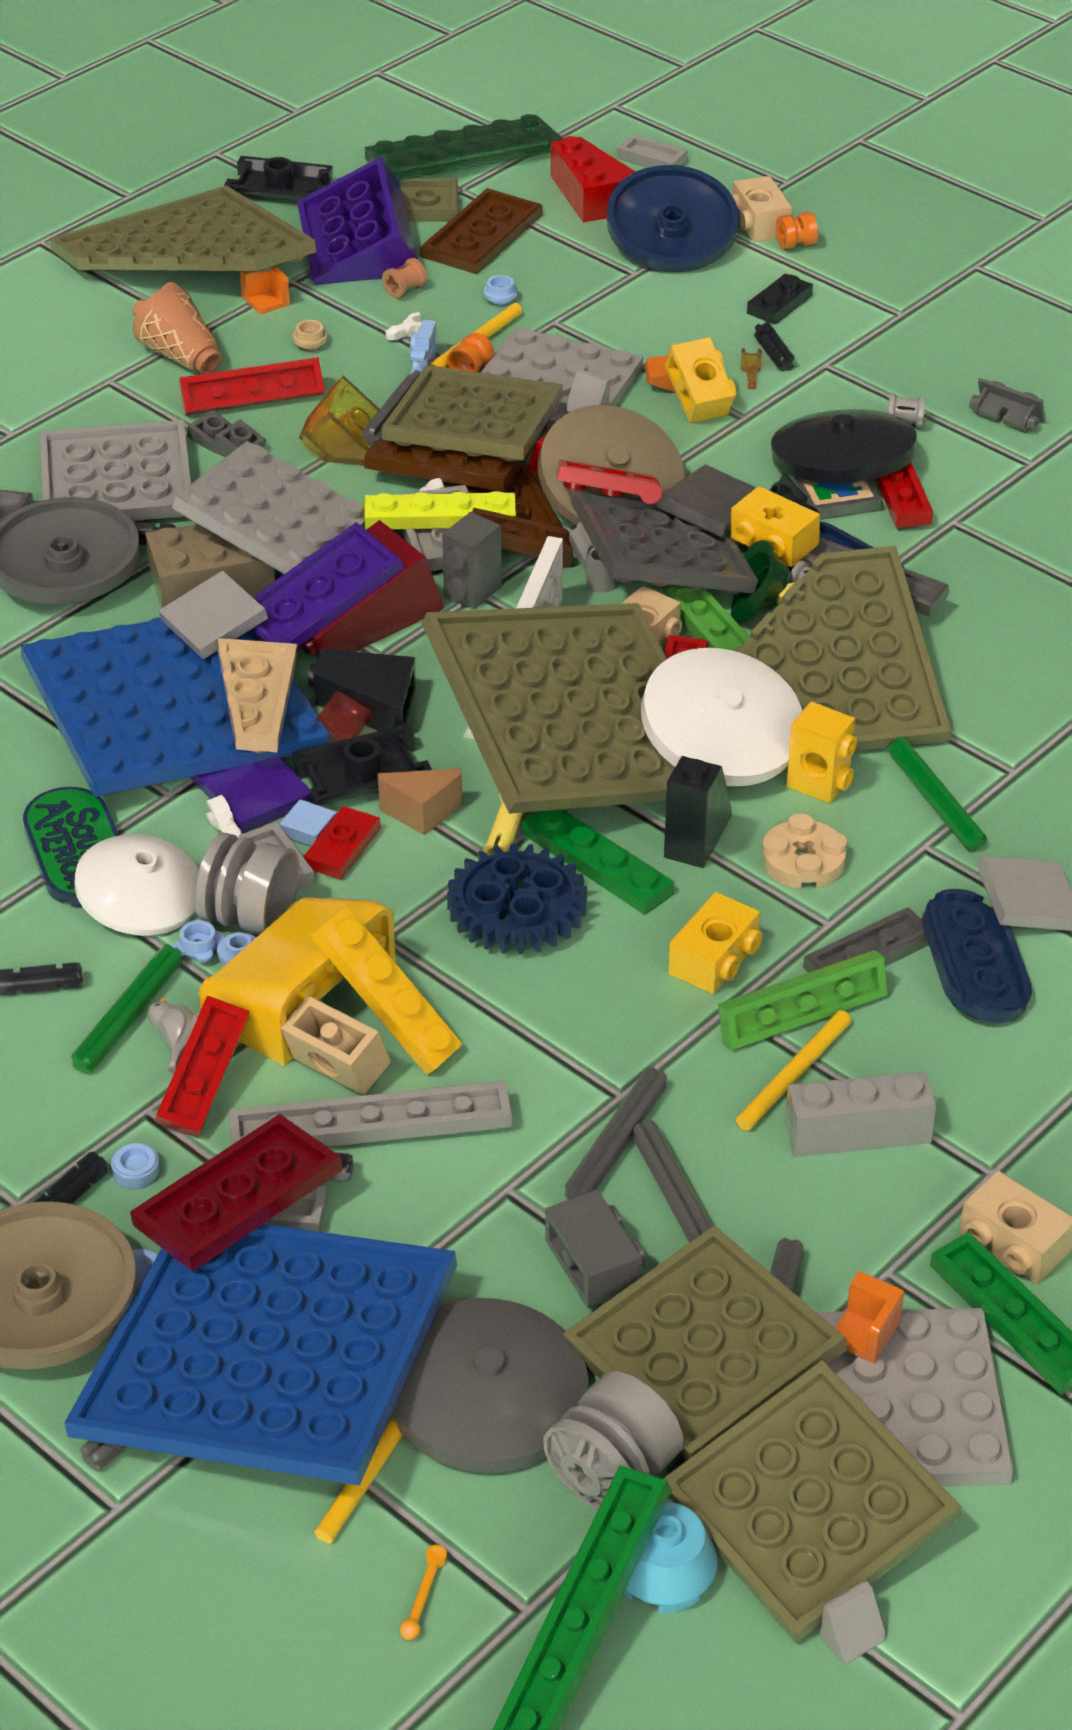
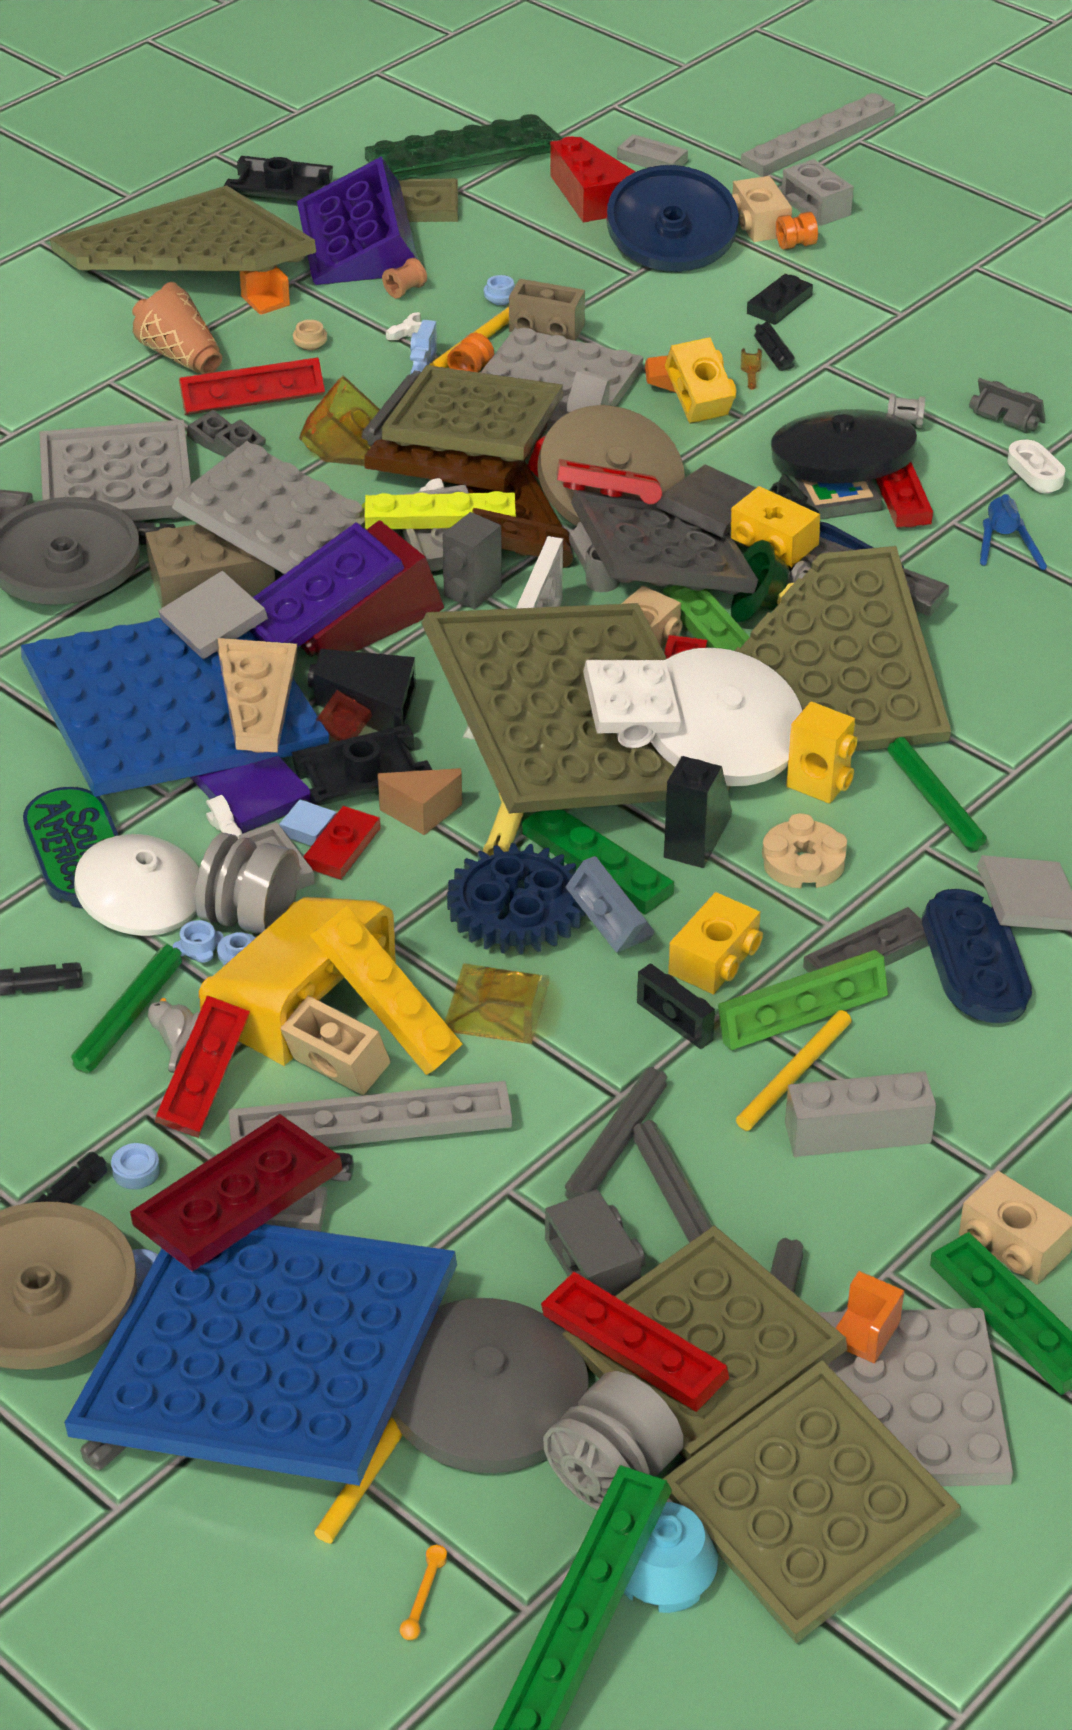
reddish brown tile [420,188,543,274] -> none
light grey slope [820,1581,885,1664] -> none
none -> clear yellow slope [445,963,549,1044]
none -> dark tan brick [509,279,585,341]
none -> red plate [541,1272,729,1412]
none -> sand blue panel [565,856,654,953]
none -> white plate [583,660,681,748]
none -> black plate [637,963,715,1049]
none -> light grey plate [741,93,895,177]
none -> light grey brick [782,159,853,226]
none -> blue plant [980,494,1047,570]
none -> white plate [1007,440,1065,494]

